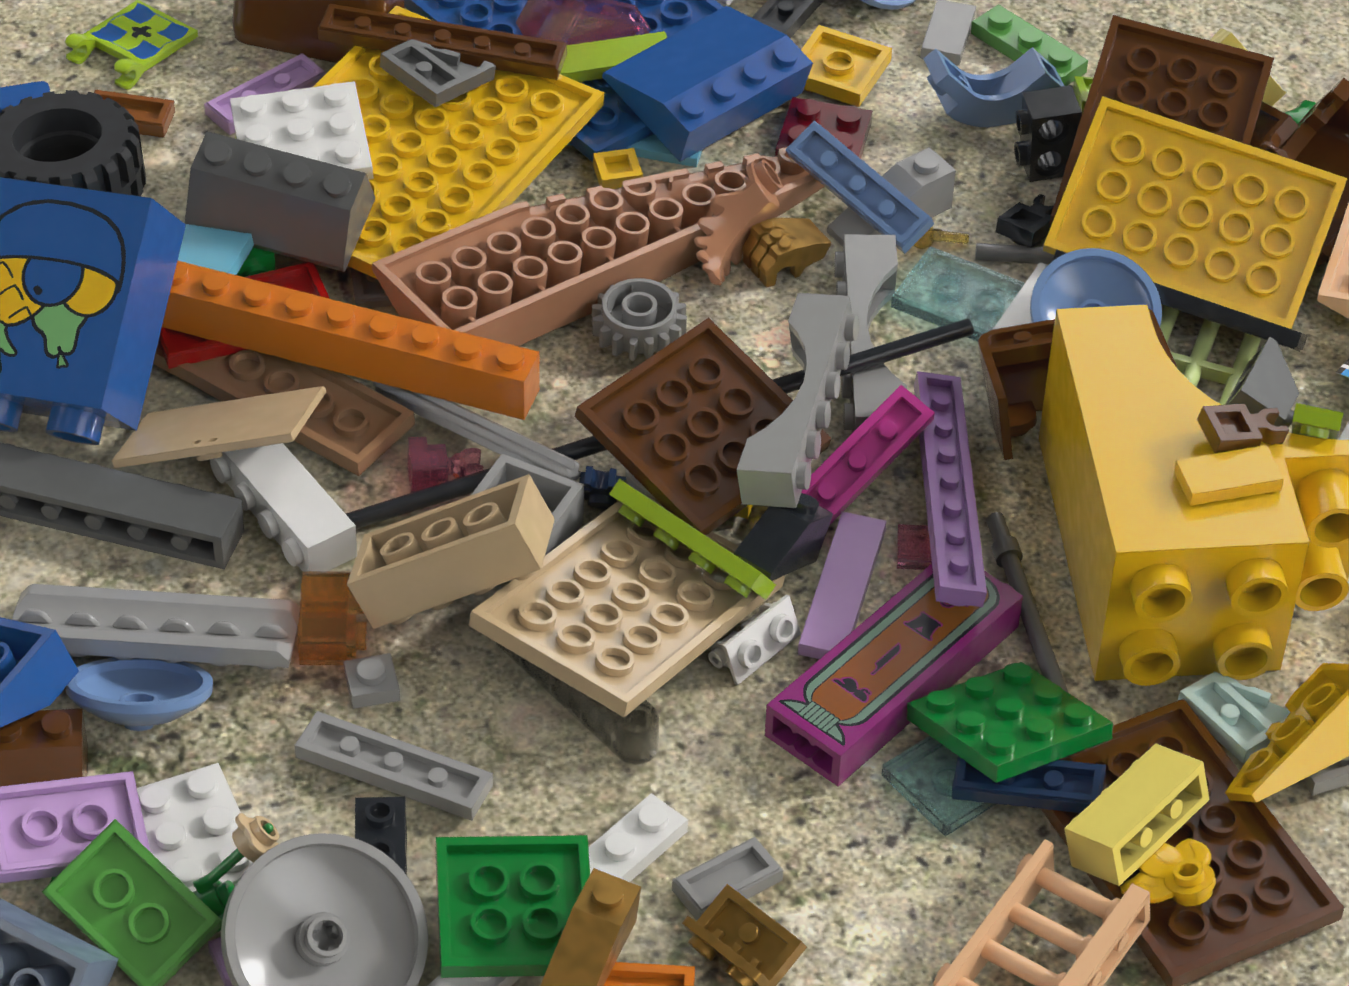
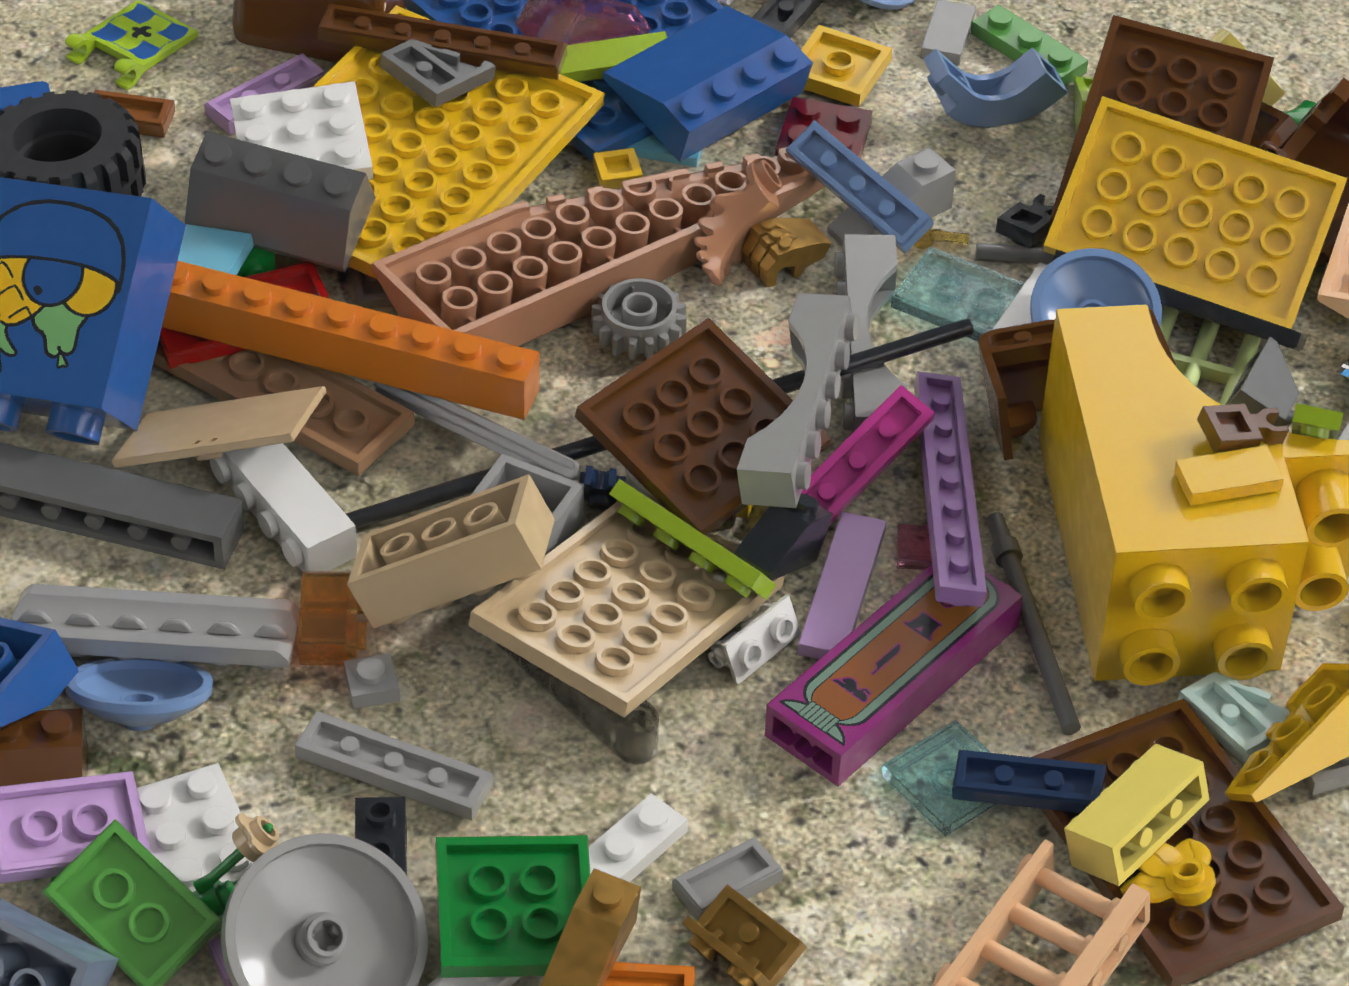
clear pink piece [407,437,484,493] -> none
green plate [907,662,1113,783] -> none
black brick [1014,85,1082,182] -> none

